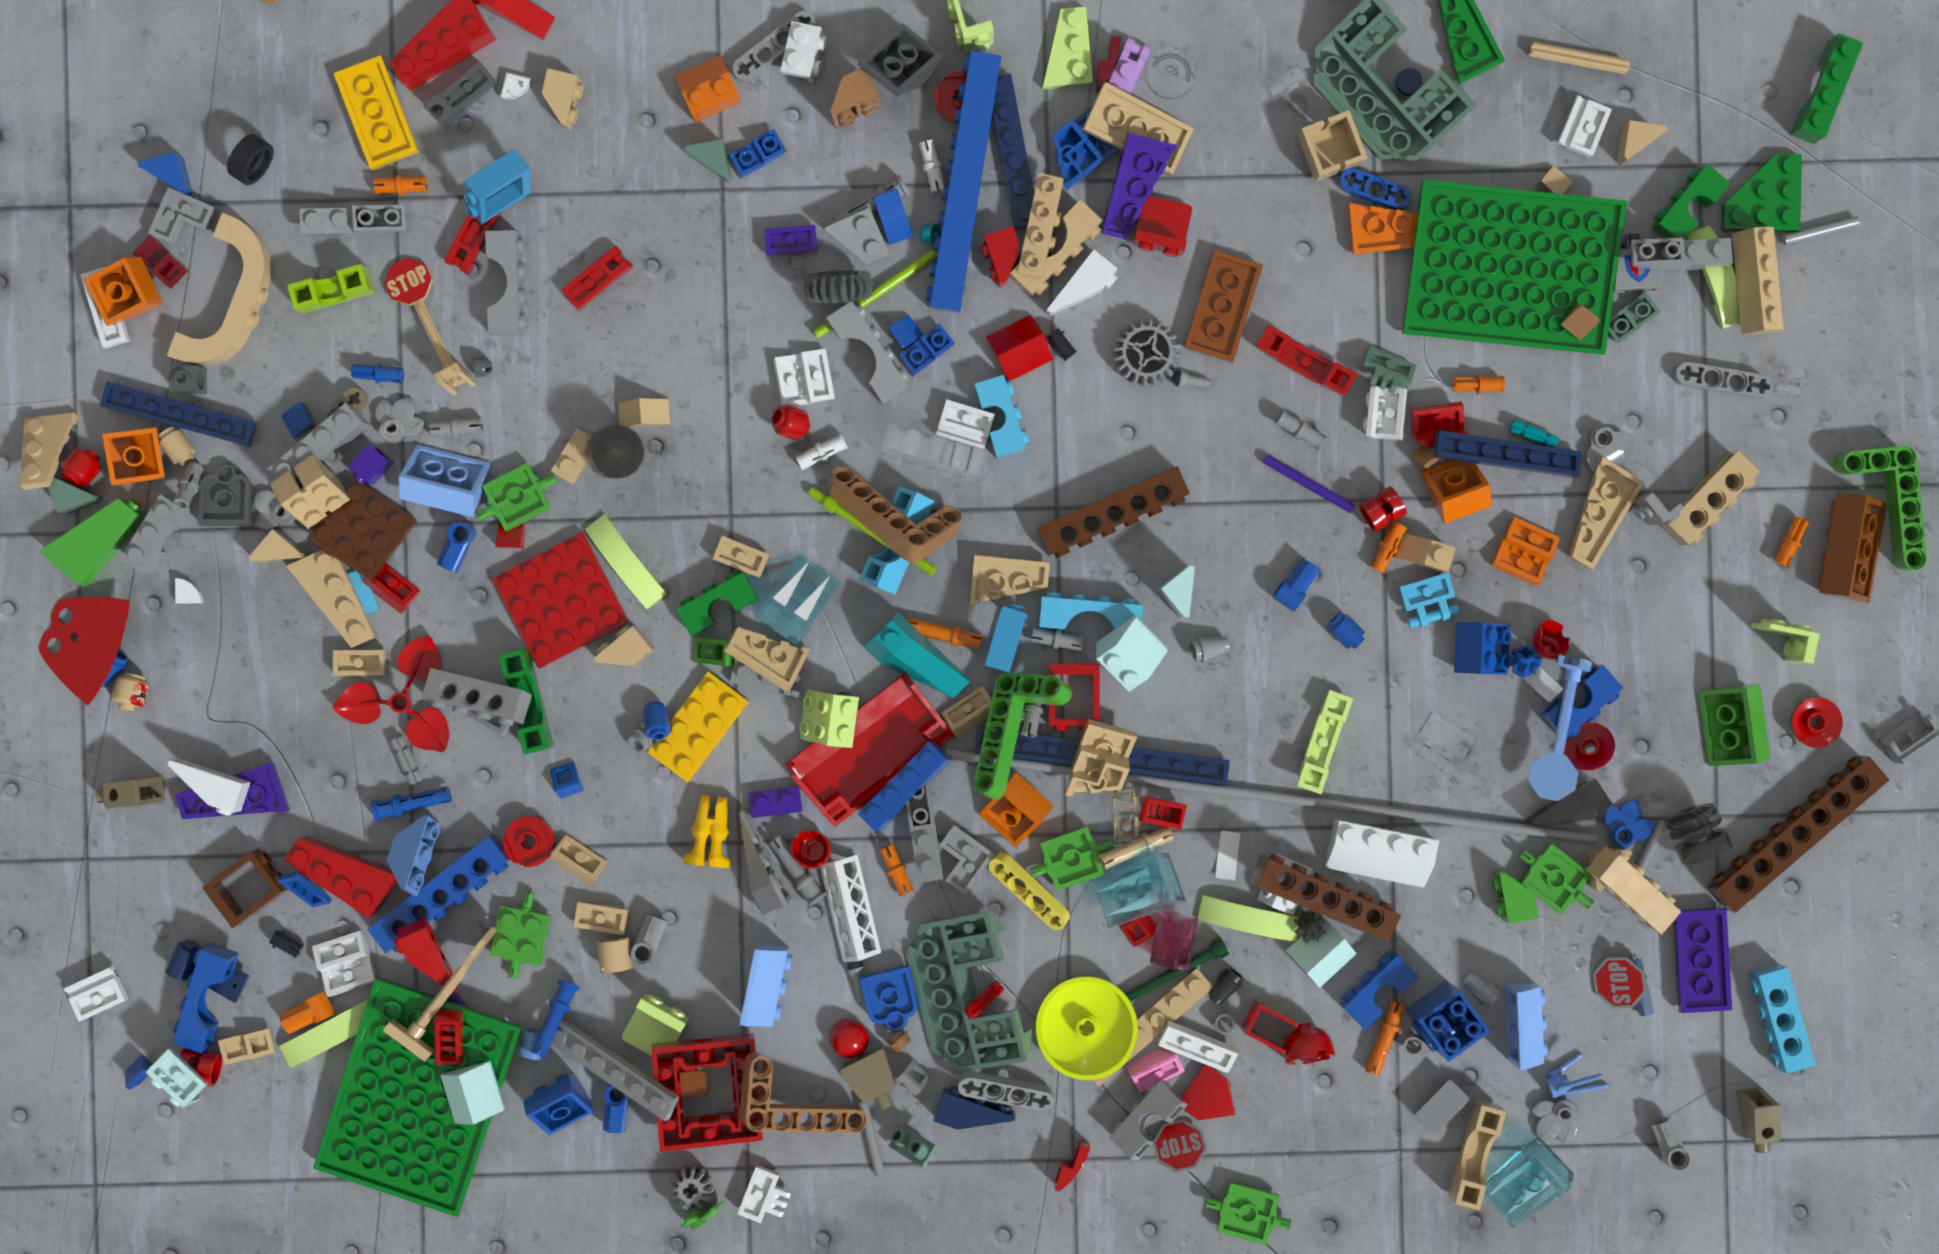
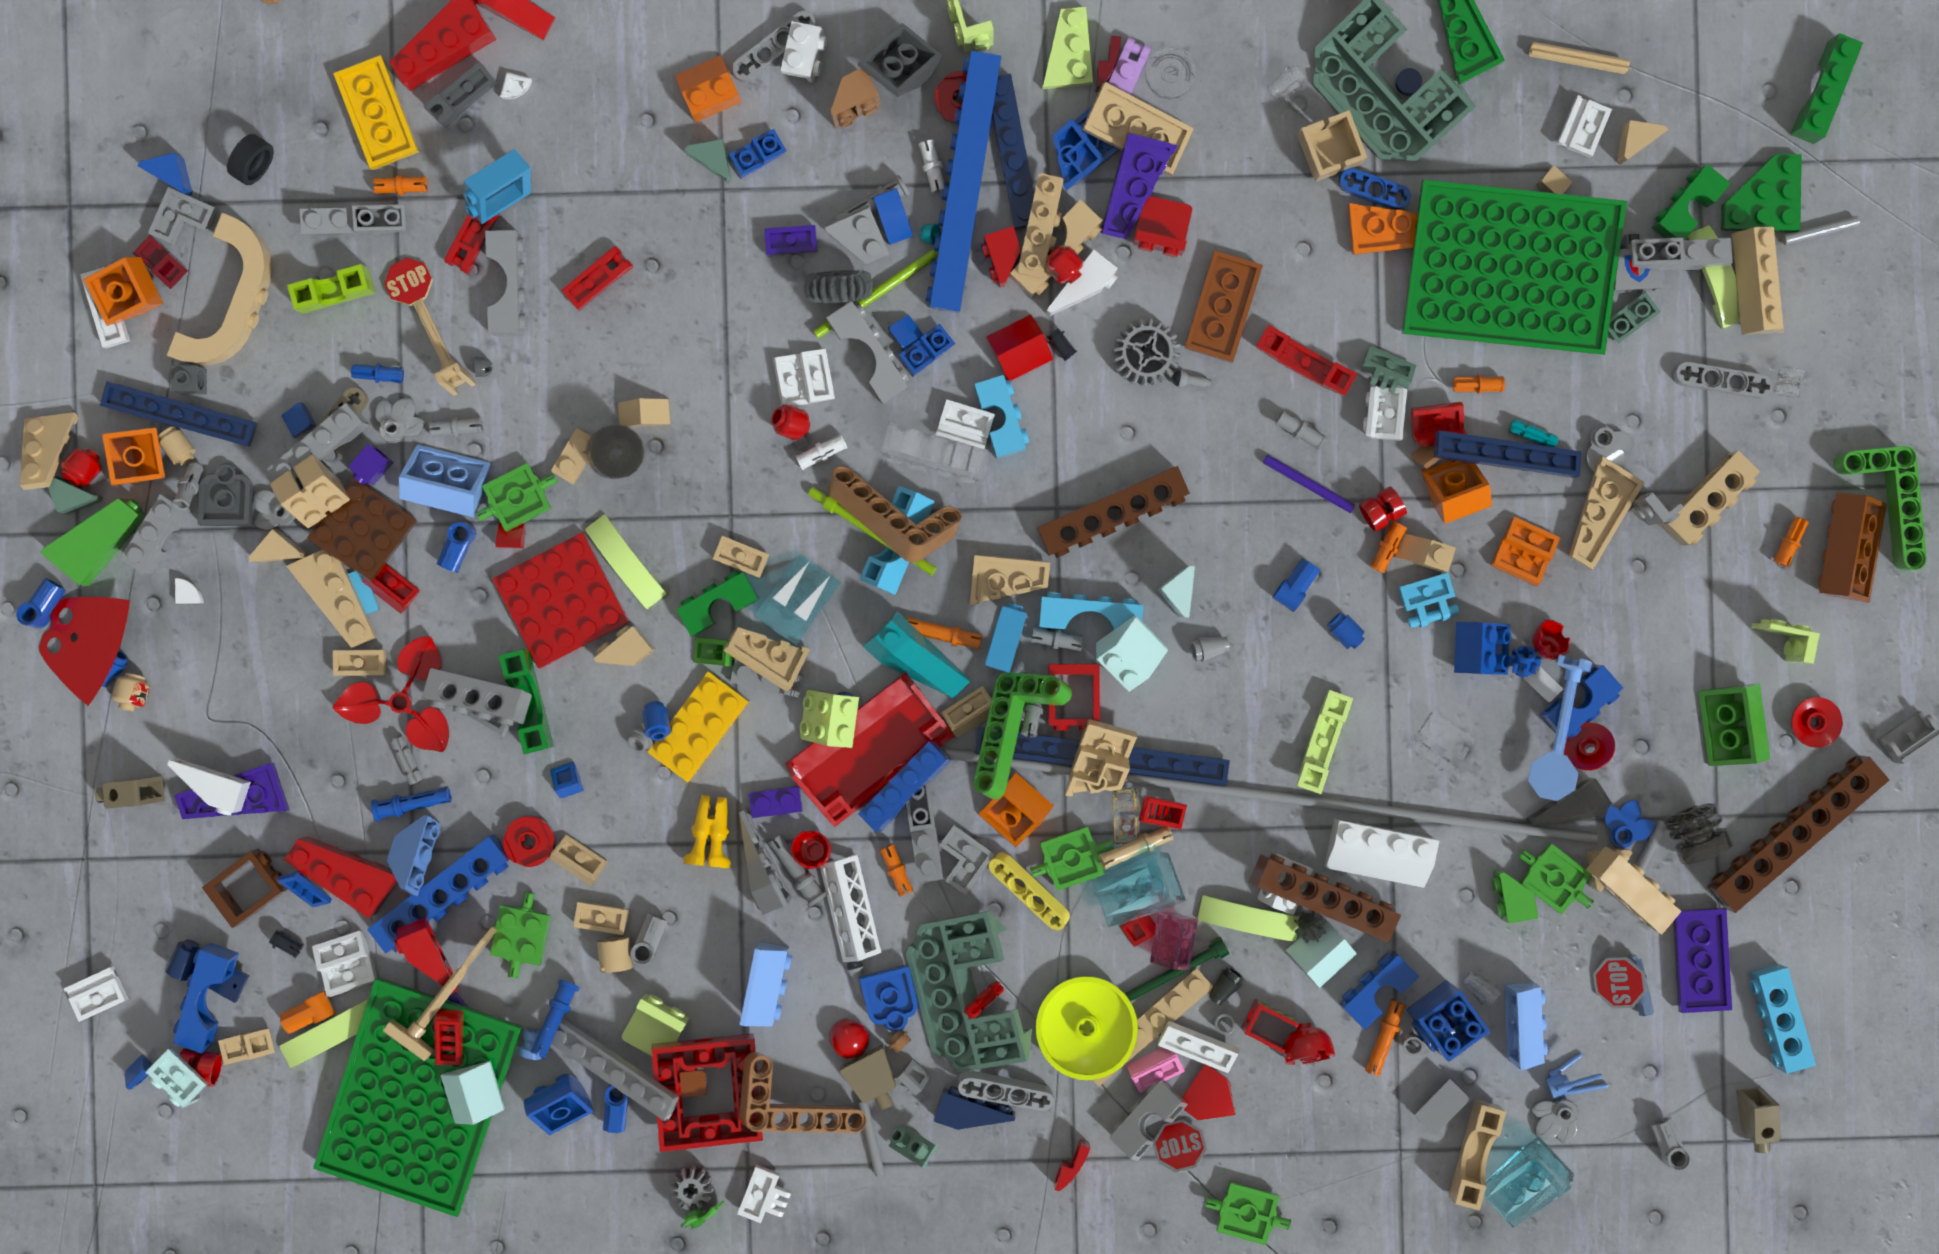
tan slope [542,68,584,130] -> none
white sticker [1215,831,1241,881] -> none
medium nougat slope [1560,304,1600,341] -> none
none -> blue piece [16,578,66,628]
none -> red head [1046,245,1083,284]

